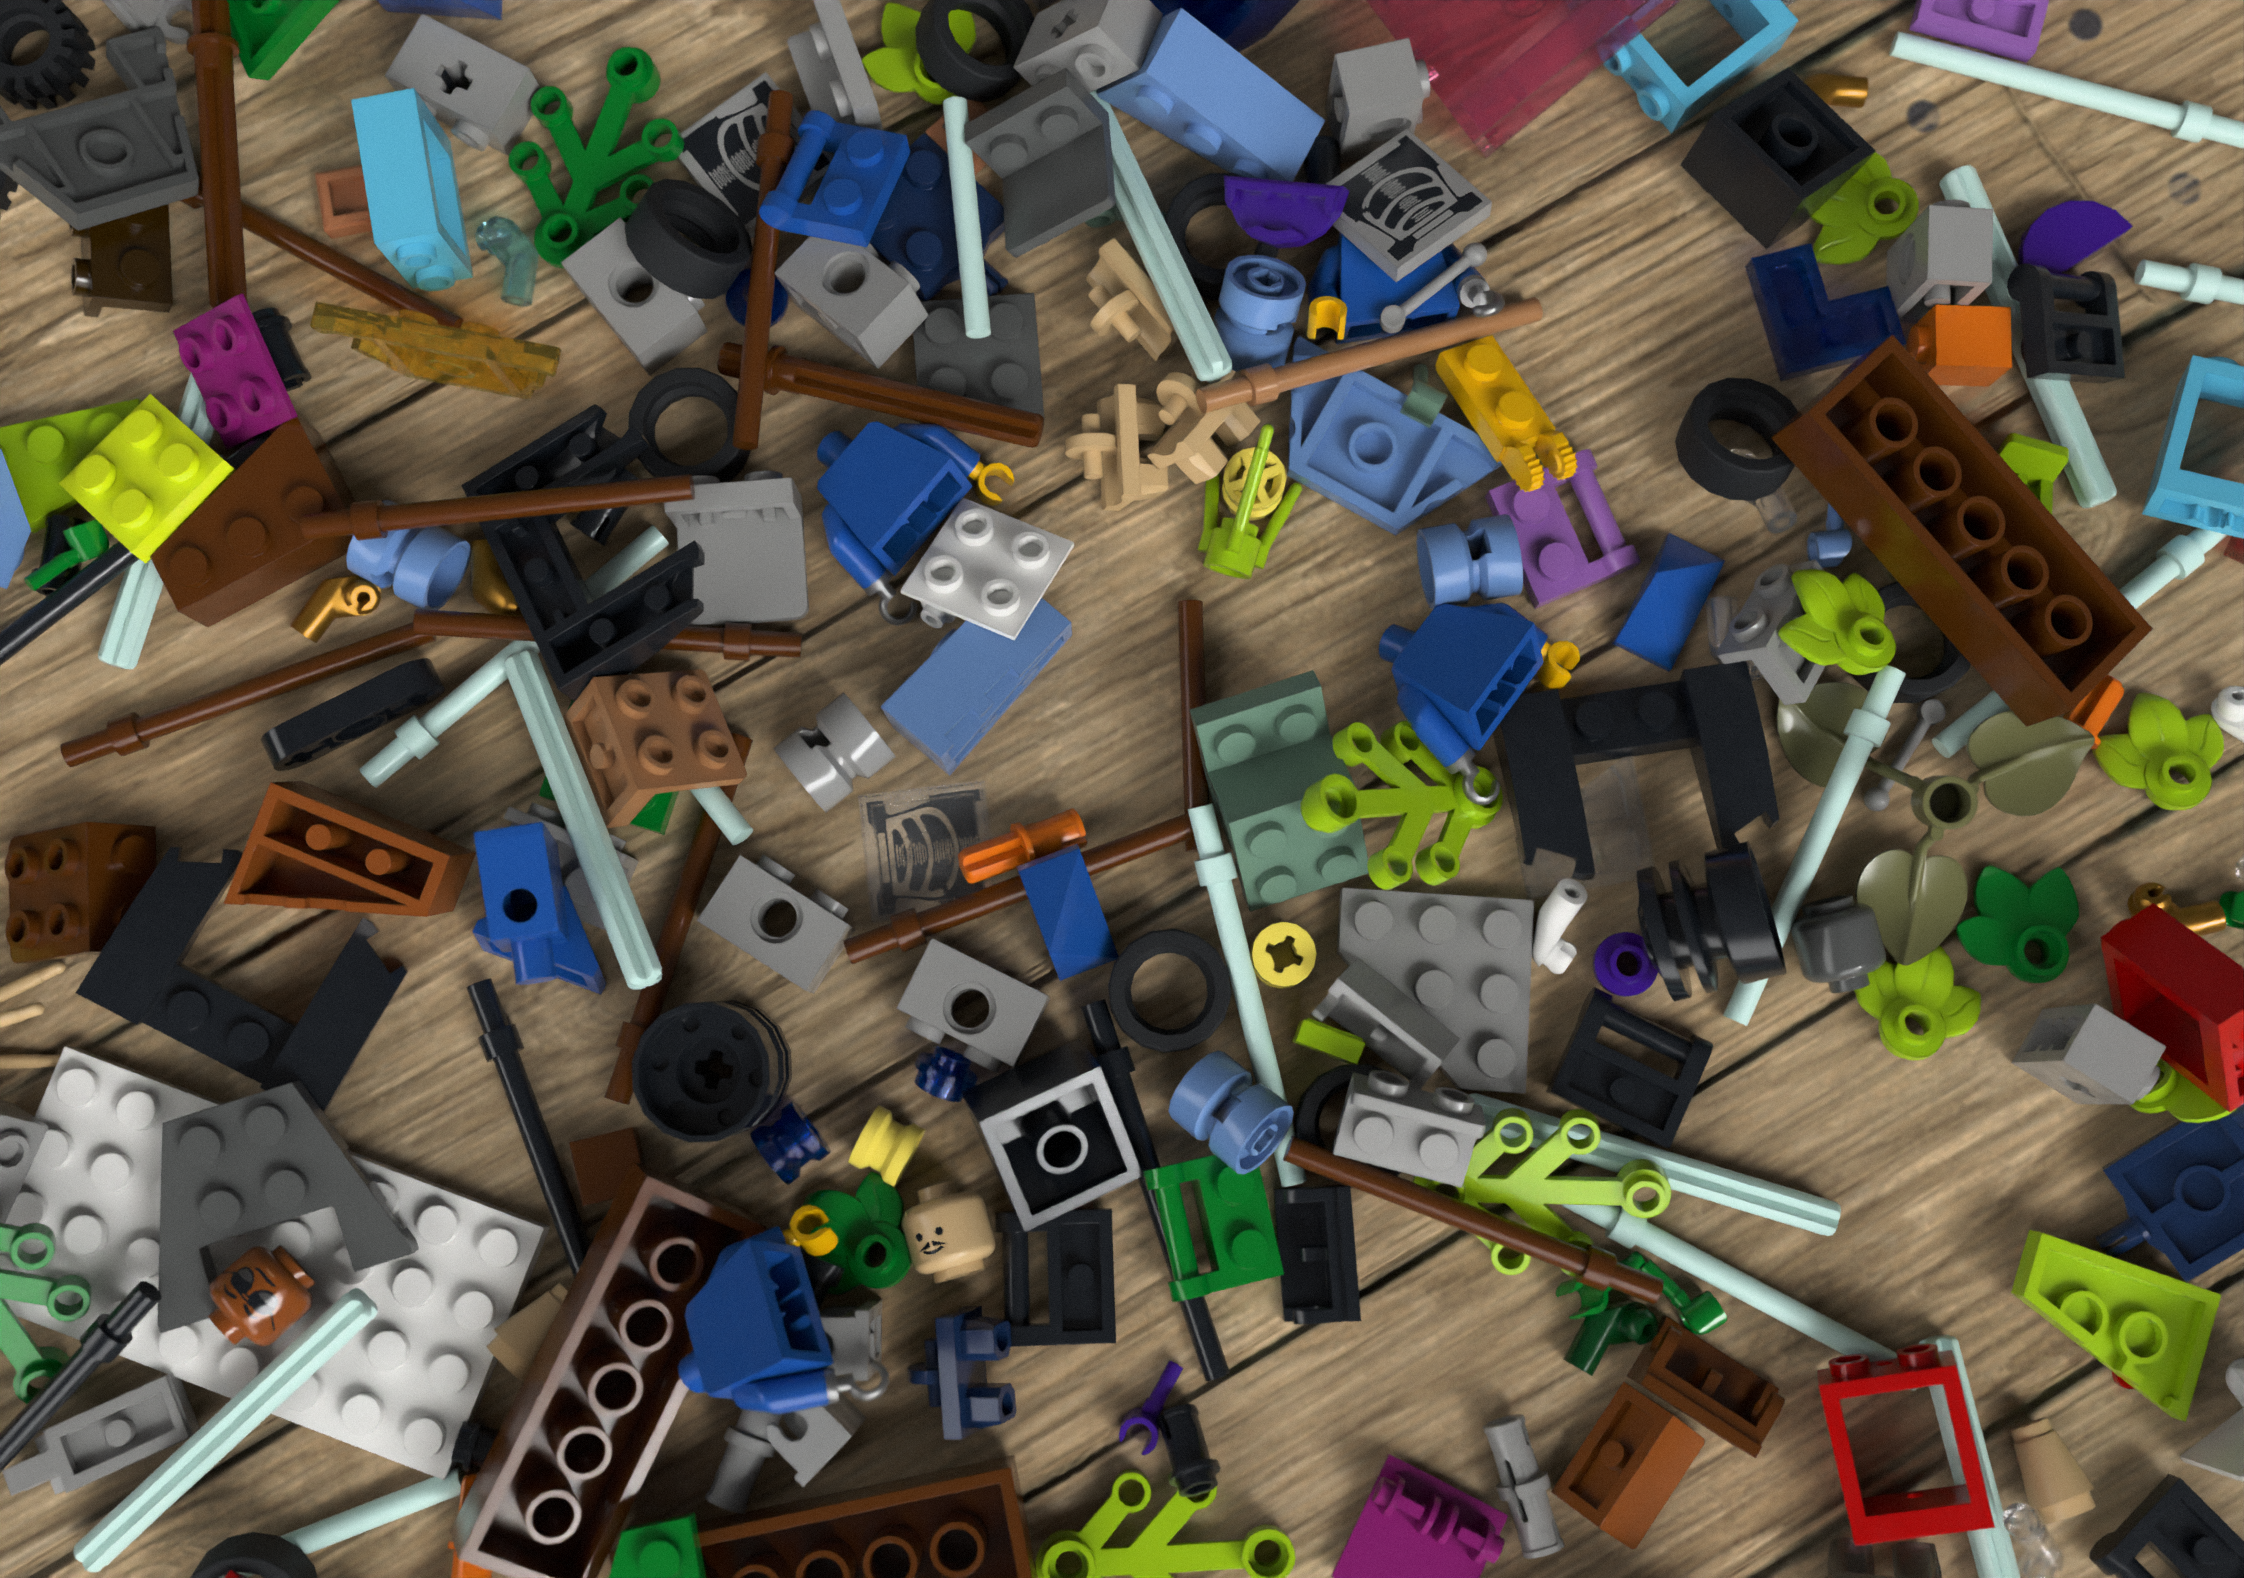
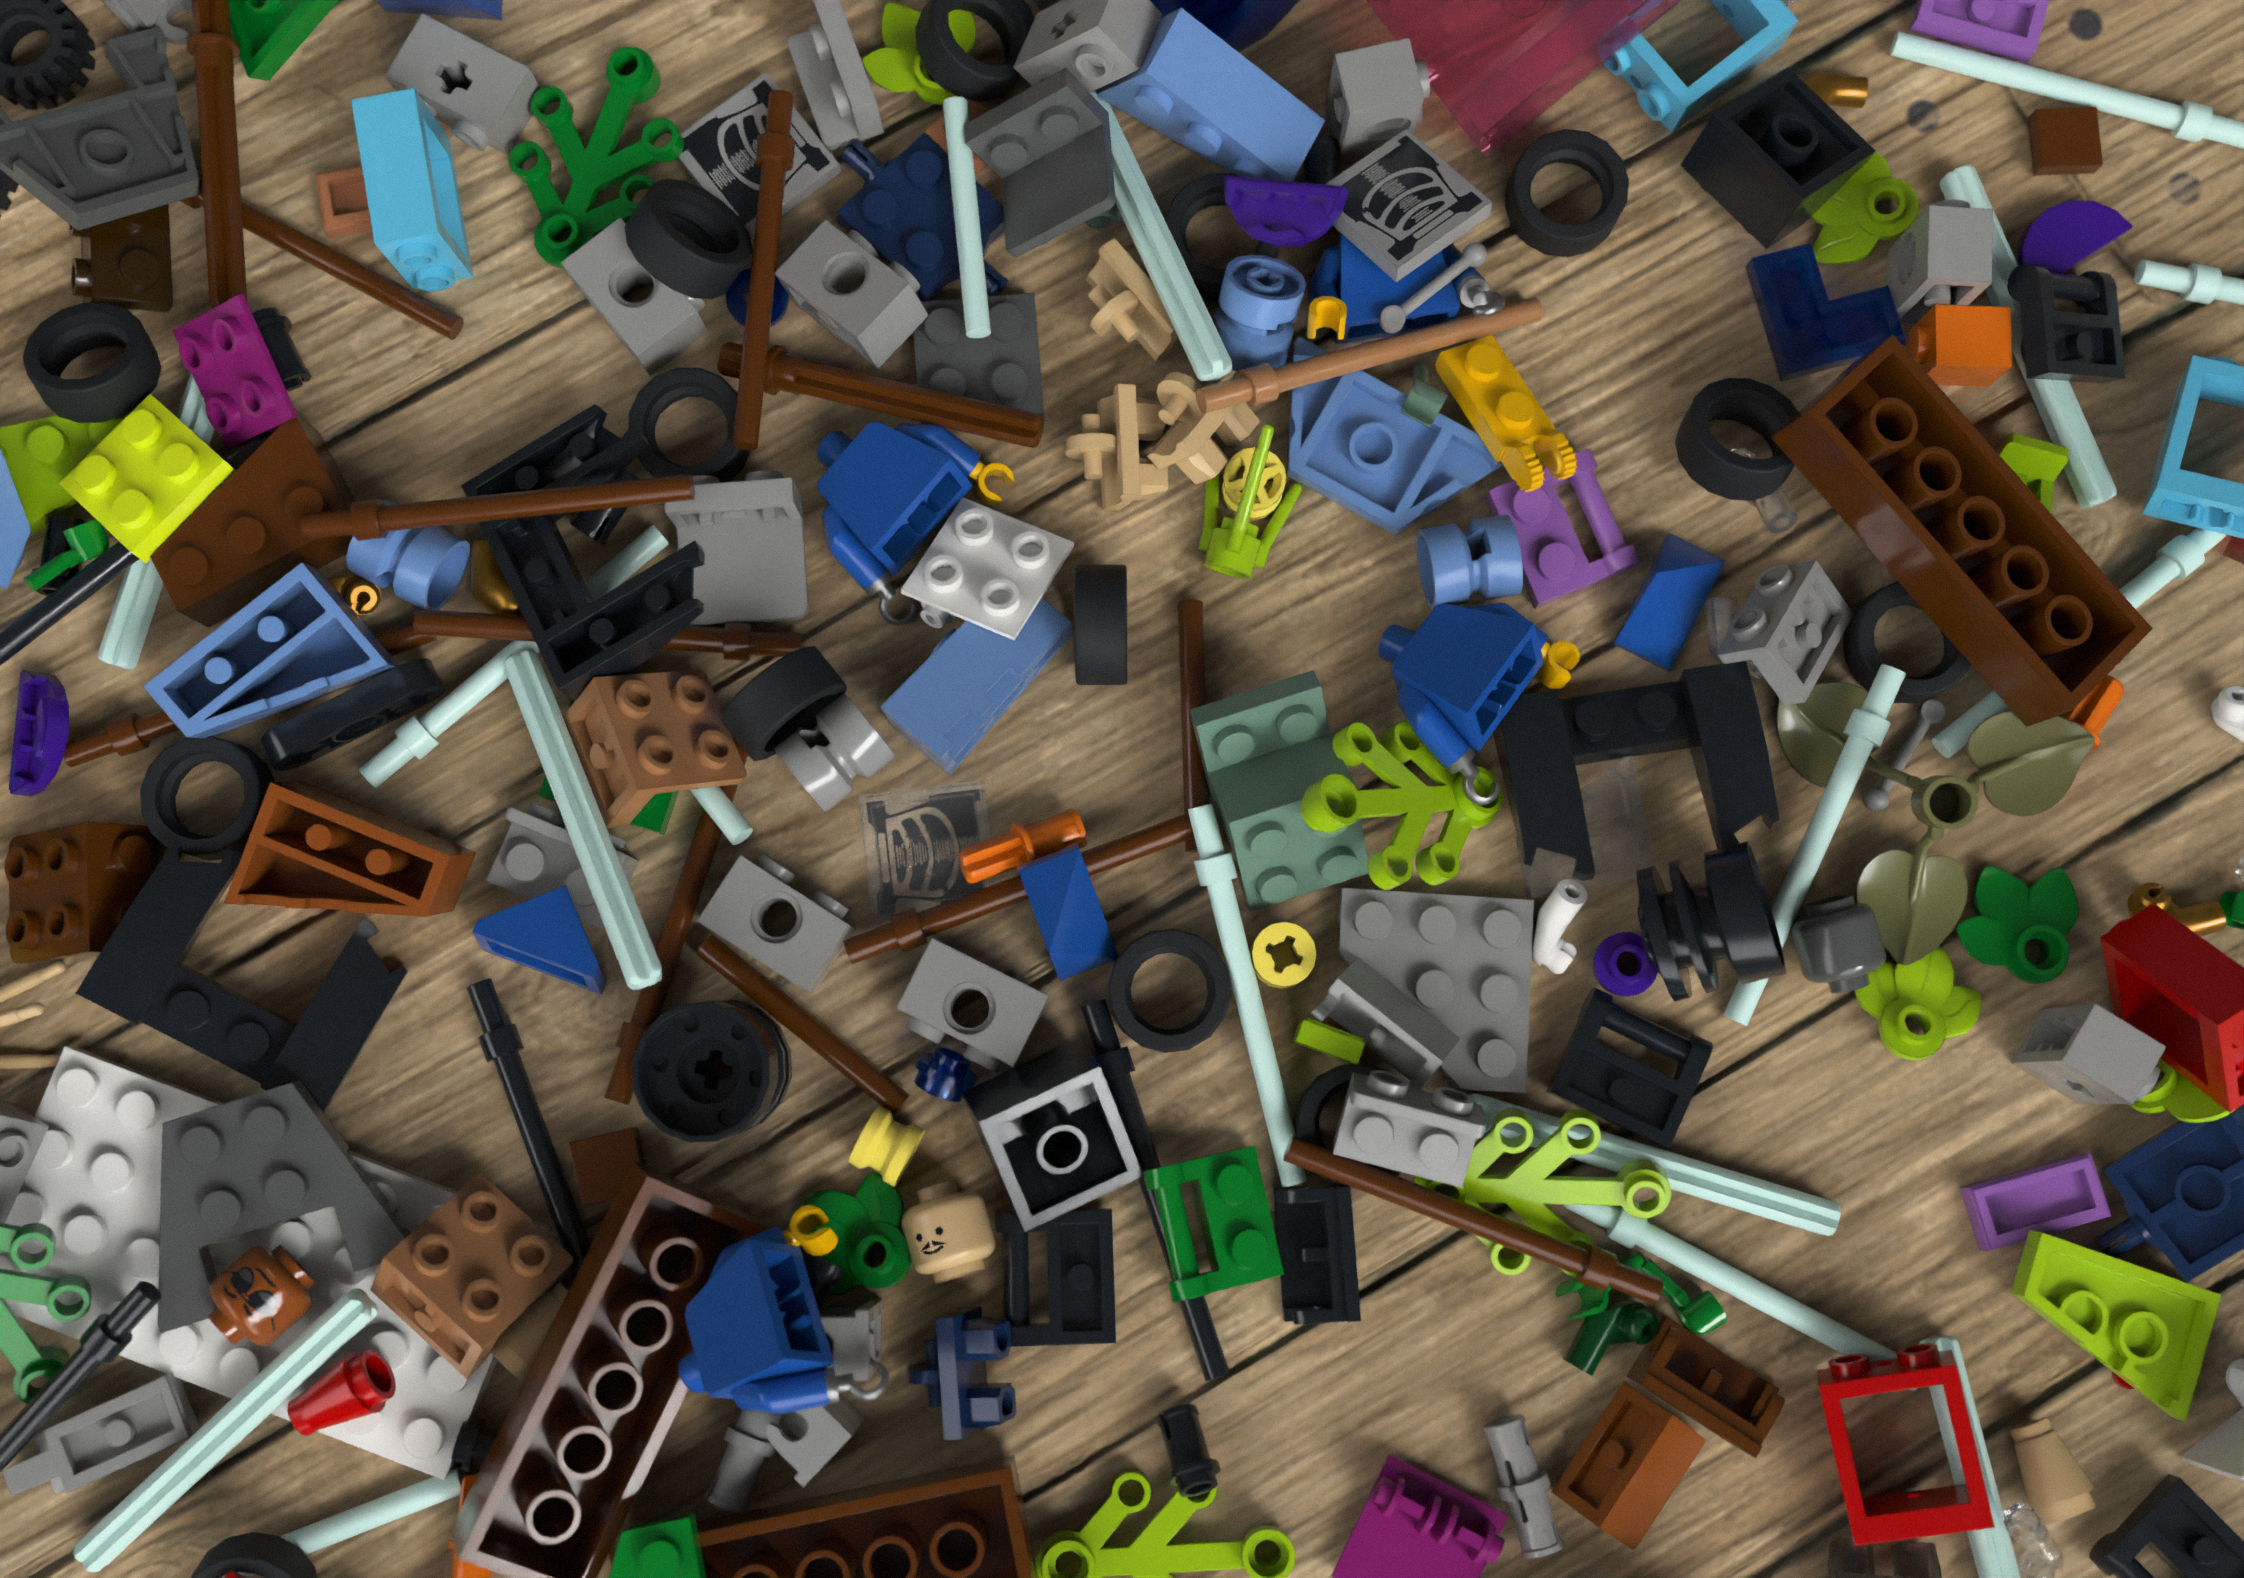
clear yellow wing [310,302,561,400] -> none
blue torso [473,822,569,985] -> none
clear light blue arm [475,216,539,307] -> none
clear blue wheel [750,1102,831,1185] -> none
blue plate [759,110,911,247] -> none
dark purple hand [1119,1360,1183,1455] -> none
medium blue wheel [1168,1051,1294,1175] -> none
lime plate [1778,569,1896,675] -> none
medium blue hand [1807,503,1852,568] -> none
lime plate [2092,692,2224,810] -> none
none -> dark purple tile [9,669,69,797]
none -> black tyre [23,302,162,423]
none -> black tyre [140,736,275,861]
none -> medium blue wedge [143,562,399,738]
none -> red cone [287,1349,396,1436]
none -> medium nougat bracket [370,1175,573,1379]
none -> reddish brown bar [696,934,910,1115]
none -> black tyre [720,646,847,761]
none -> black tyre [1074,565,1127,685]
none -> black tyre [1505,129,1629,257]
none -> medium lavender tile [1960,1152,2111,1251]
none -> reddish brown tile [2028,107,2103,176]

